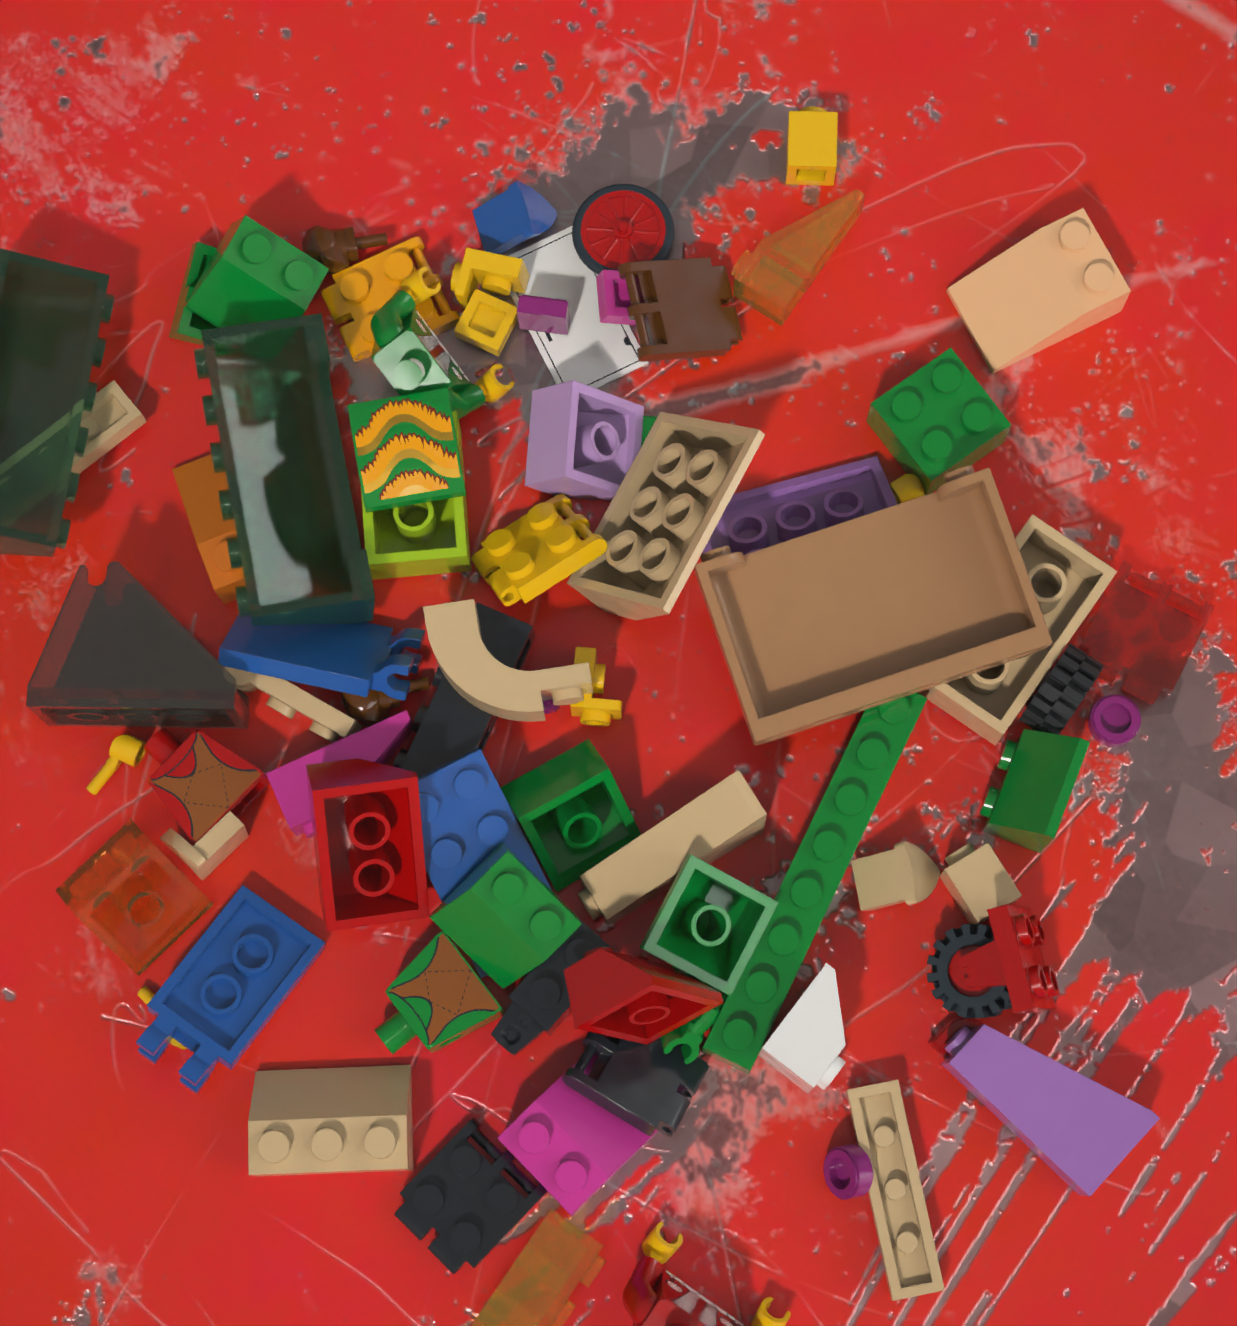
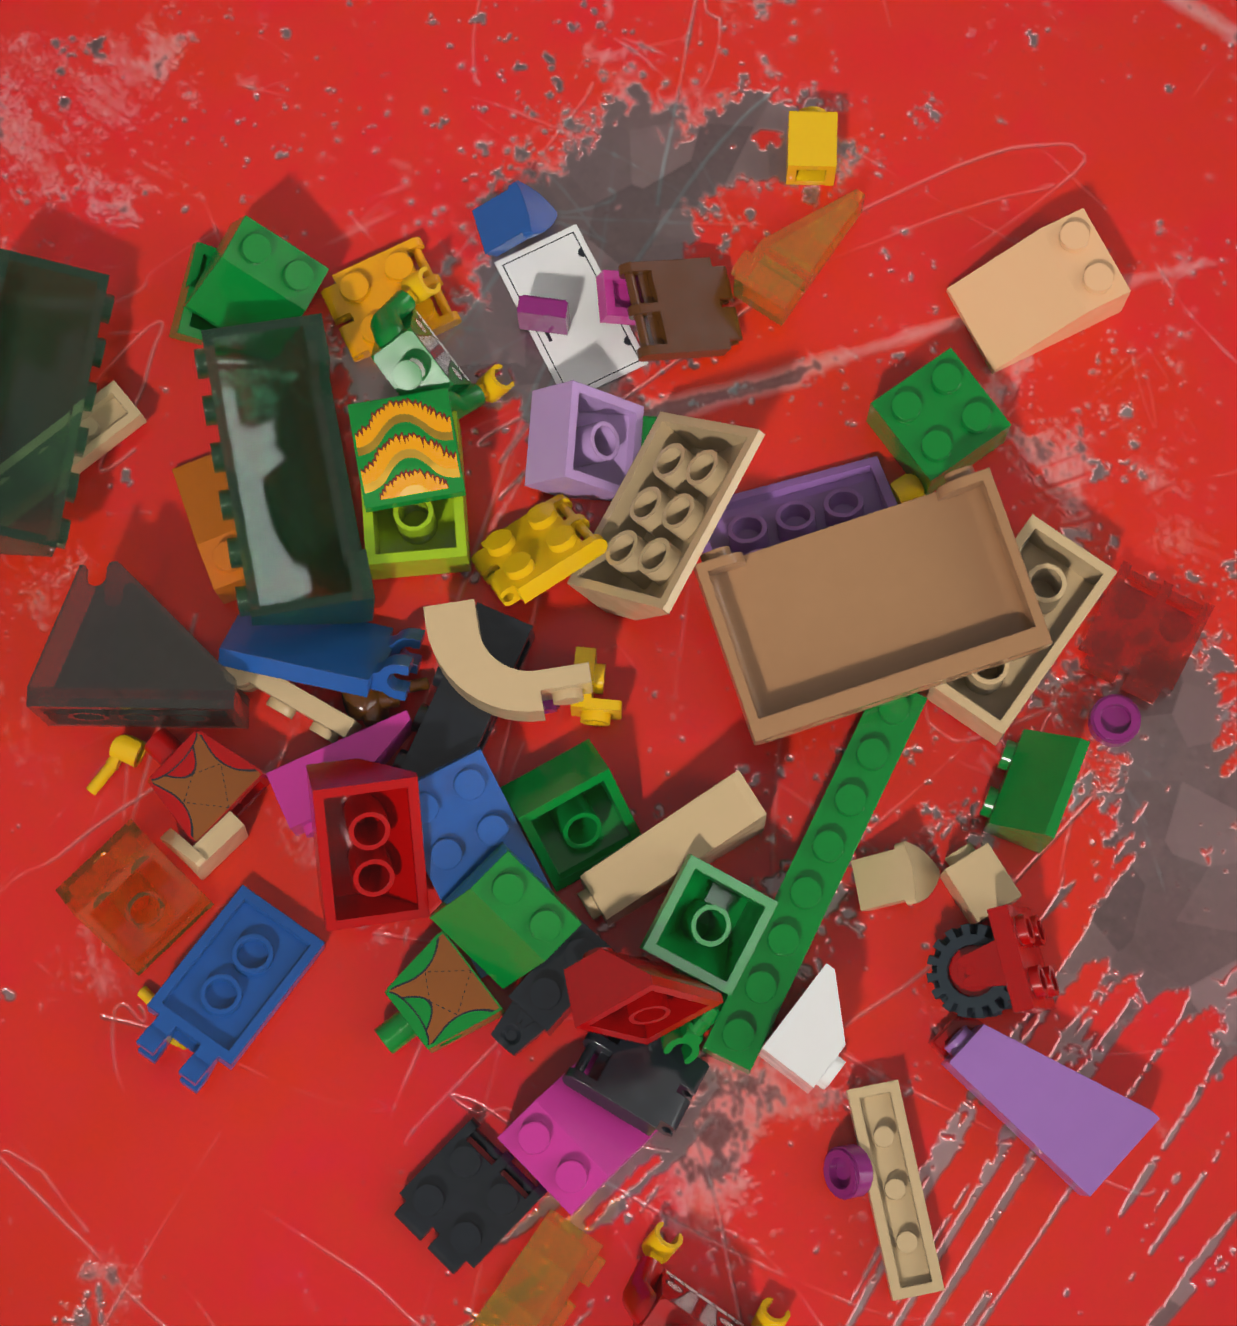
tan slope [248,1065,414,1177] -> none
reddish brown piece [302,225,388,274] -> none
yellow bracket [451,247,530,309] -> none
yellow plate [454,289,518,357] -> none
red wheel [572,184,675,275] -> none
black tyre [1019,643,1105,734] -> none

